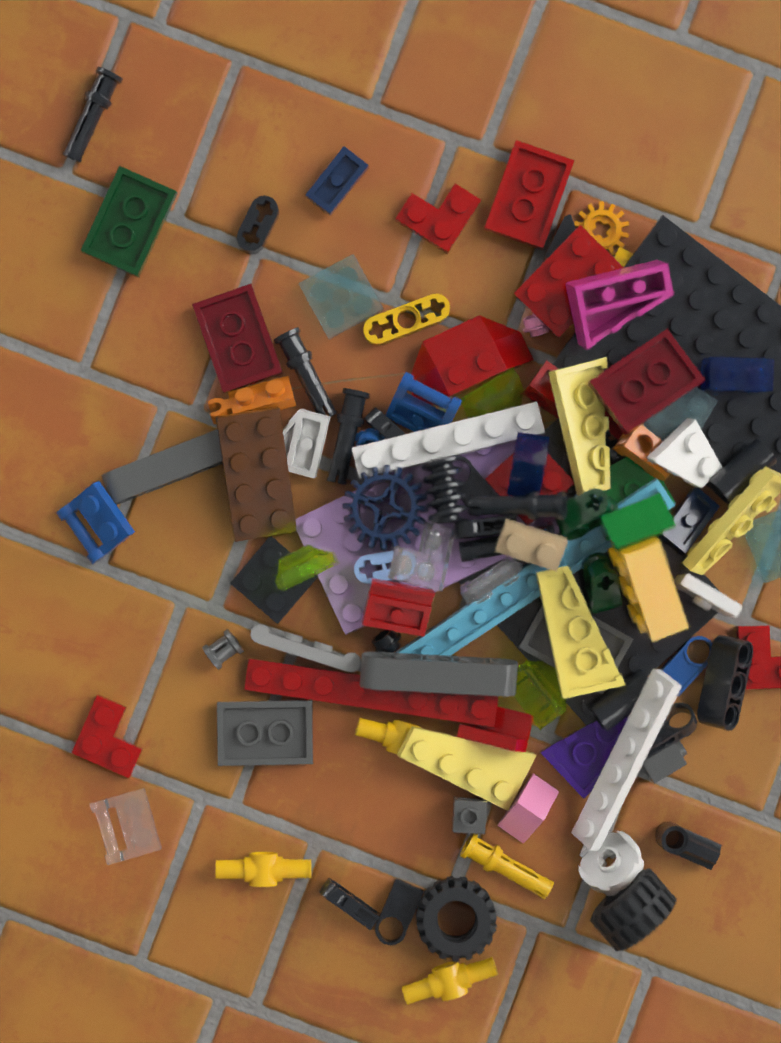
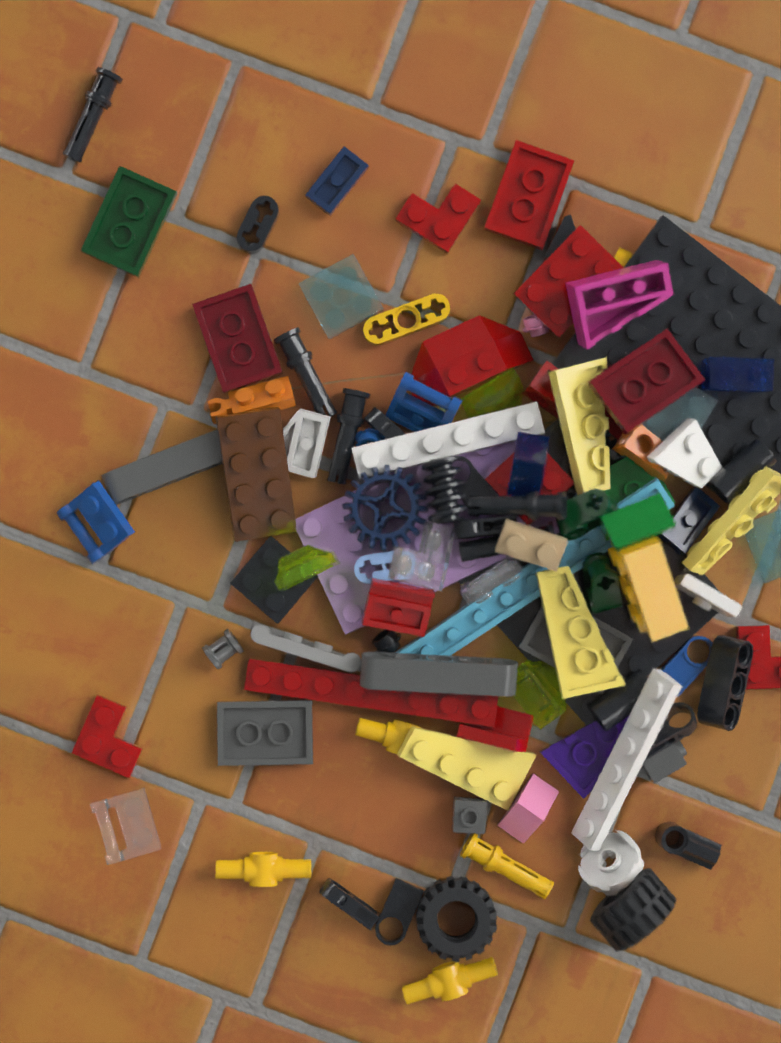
light orange gear [574,202,629,255] -> none

